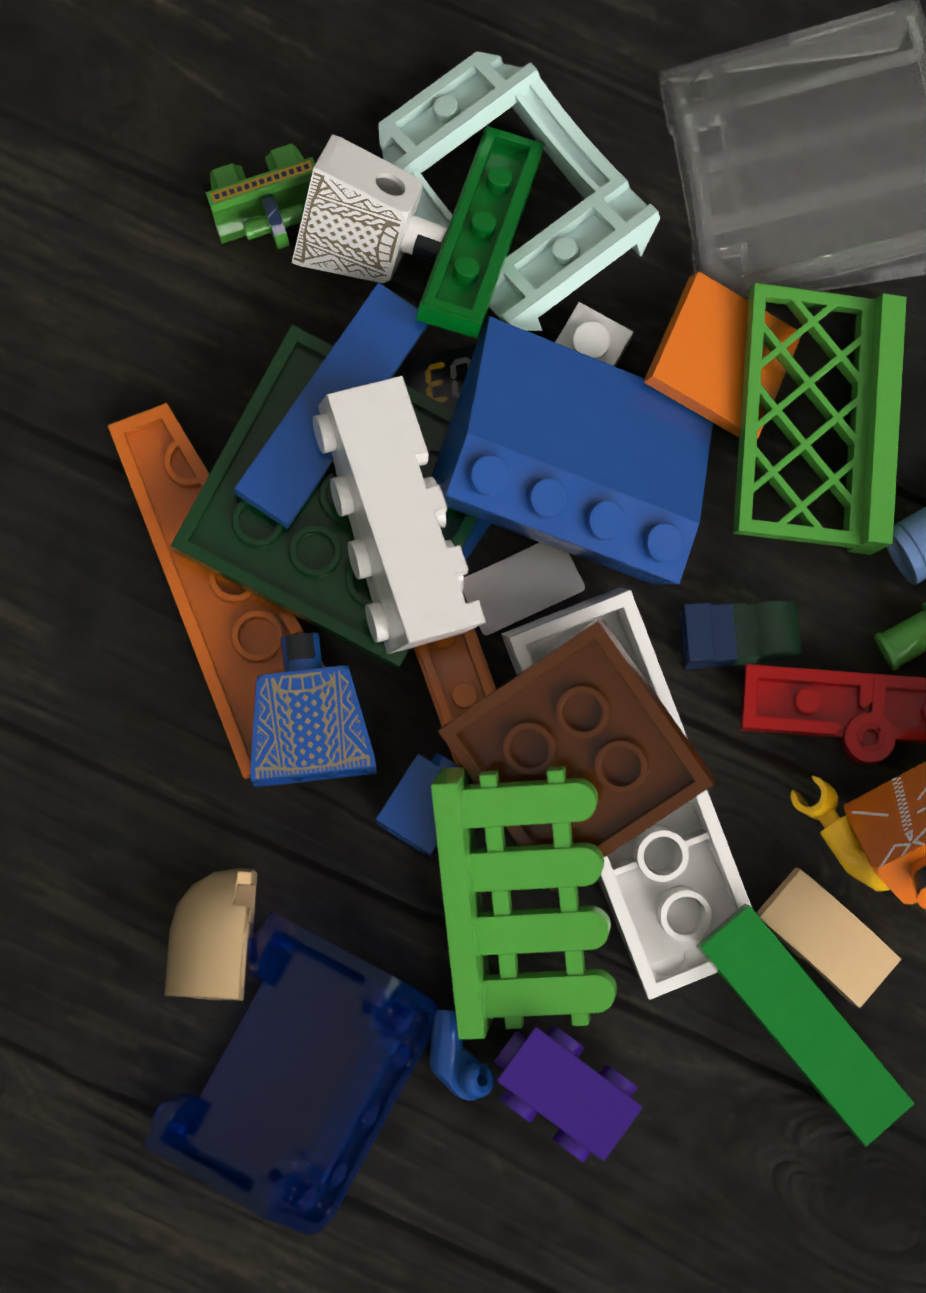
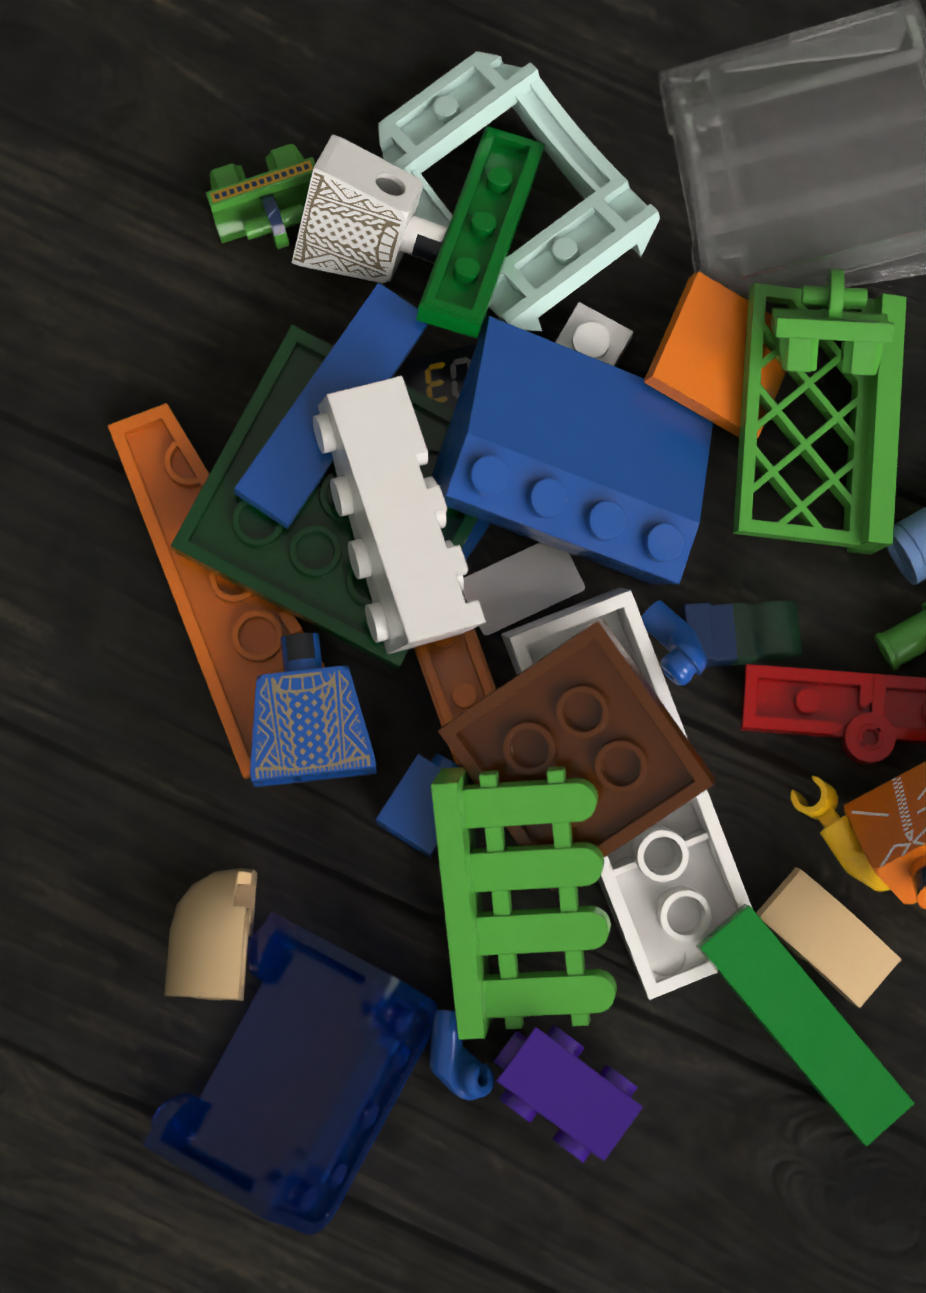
none -> blue arm [641,600,707,686]
none -> bright green hips [771,268,894,375]

